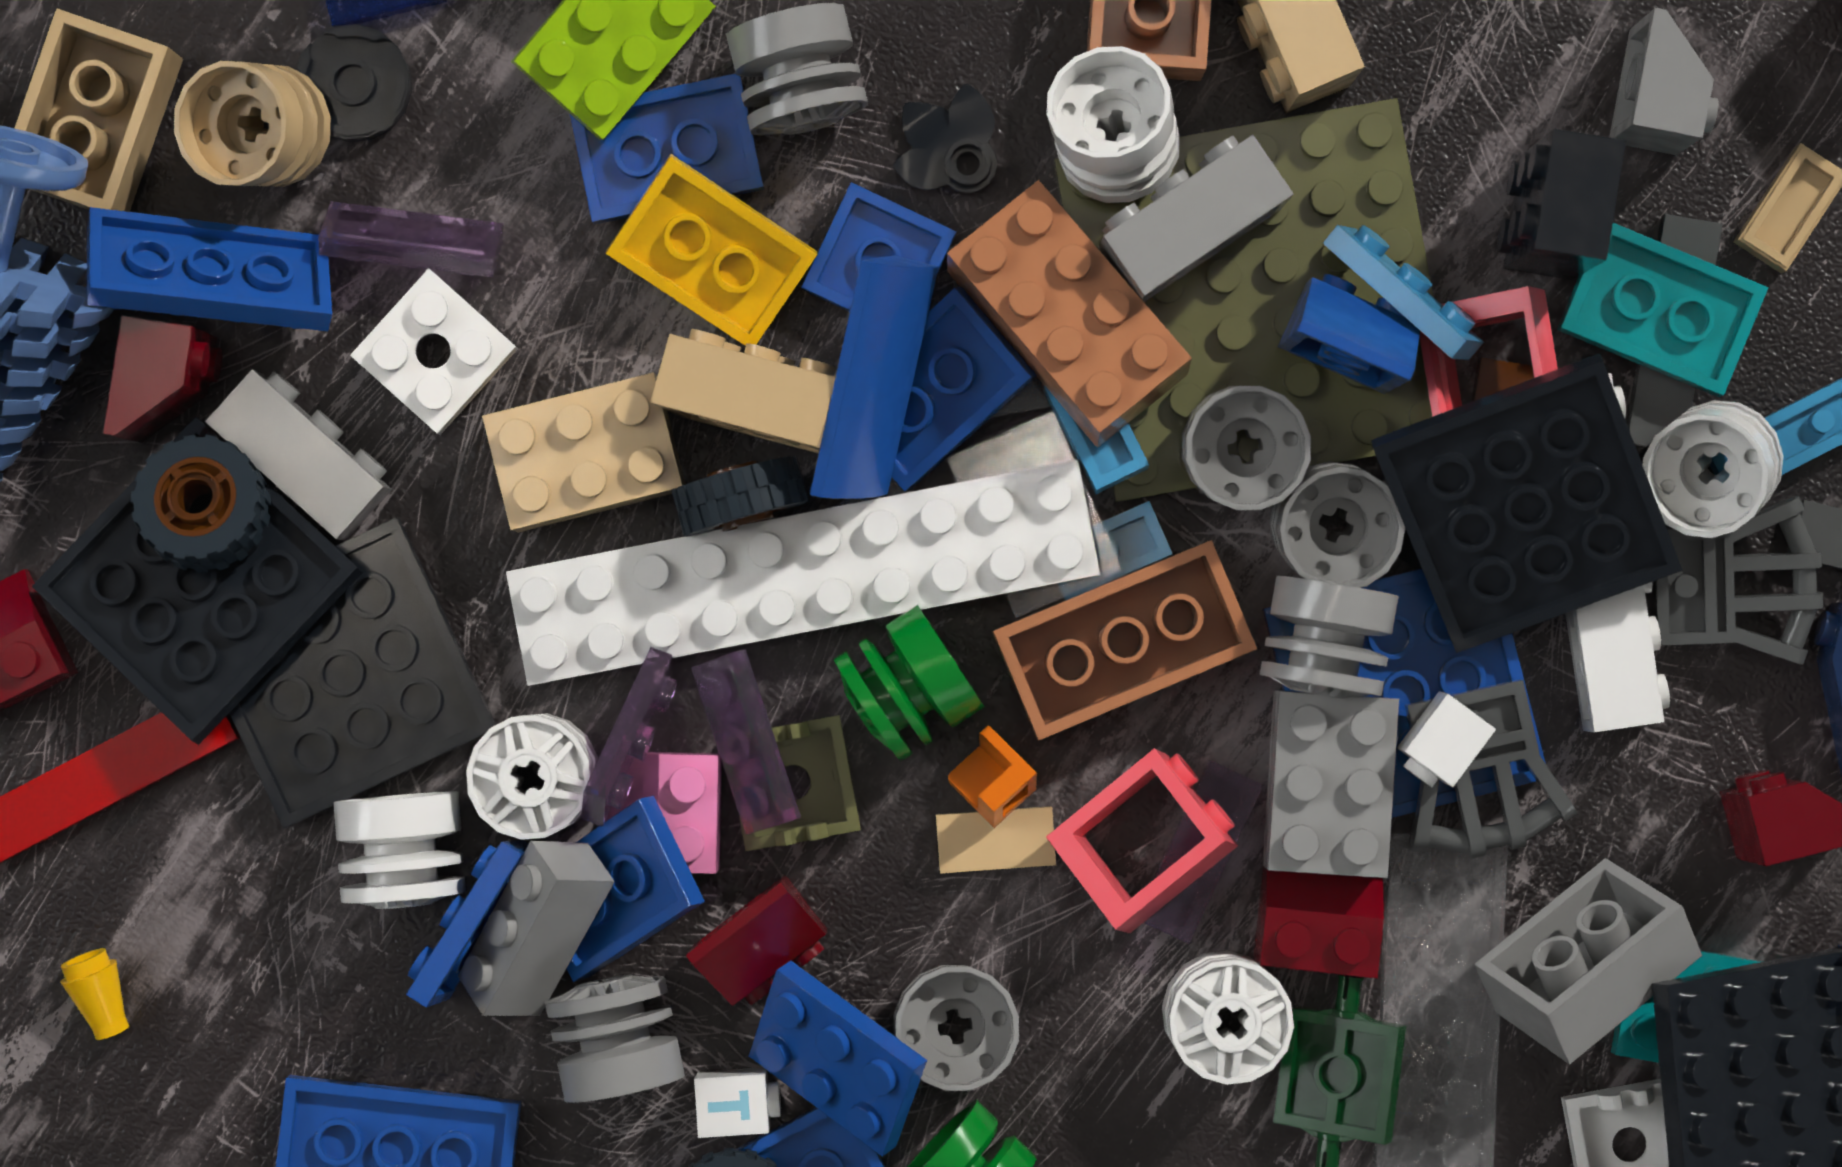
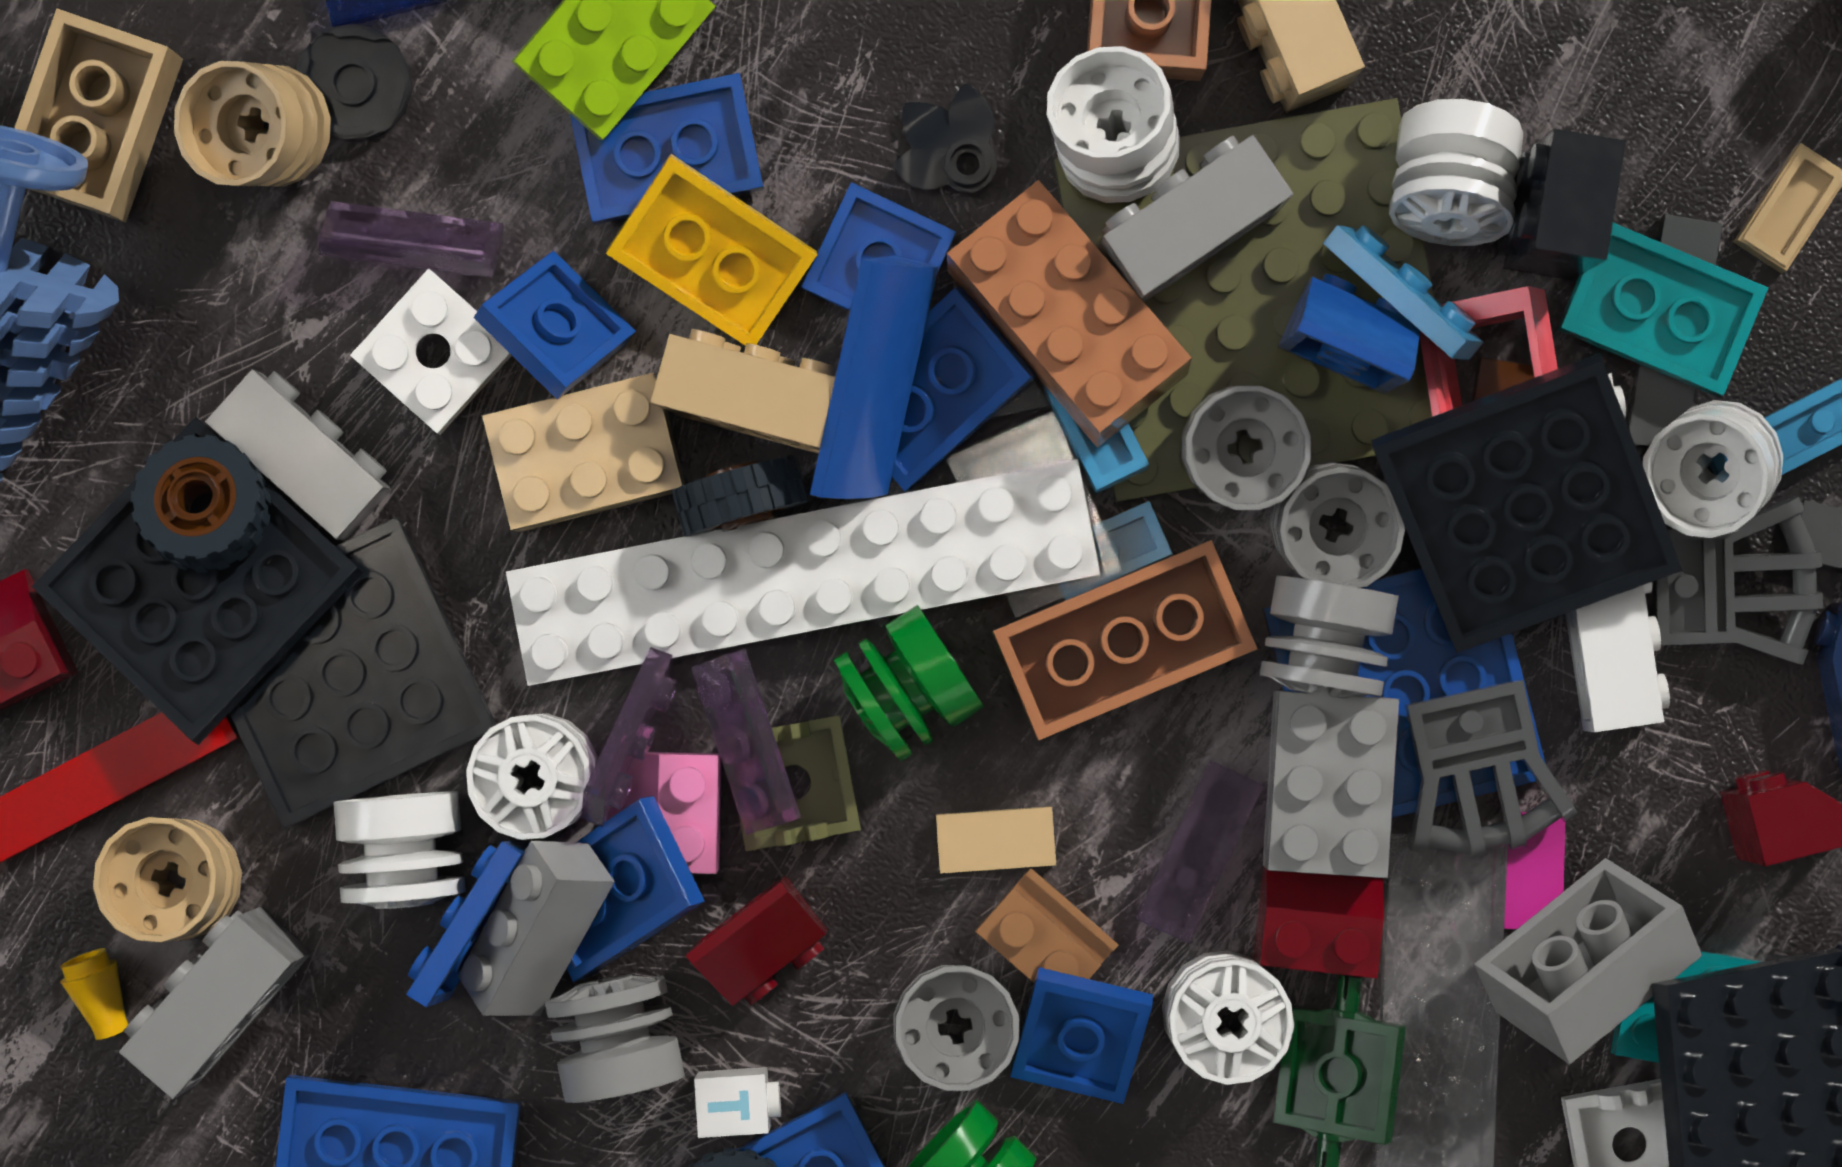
blue plate [87,207,332,331] -> none
dark red slope [103,316,223,443] -> none
light grey wheel [726,3,868,136] -> none
blue plate [749,961,927,1157] -> none
orange panel [948,725,1037,828] -> none
coral window [1046,748,1238,933] -> none
white brick [1397,691,1496,788] -> none
light grey slope [1609,8,1719,155] -> none
none -> tan wheel [93,817,242,942]
none -> light grey brick [119,907,313,1099]
none -> blue plate [473,250,636,400]
none -> medium nougat plate [975,867,1119,983]
none -> blue plate [1010,967,1153,1104]
none -> white wheel [1389,99,1523,246]
none -> dark pink tile [1501,812,1566,929]

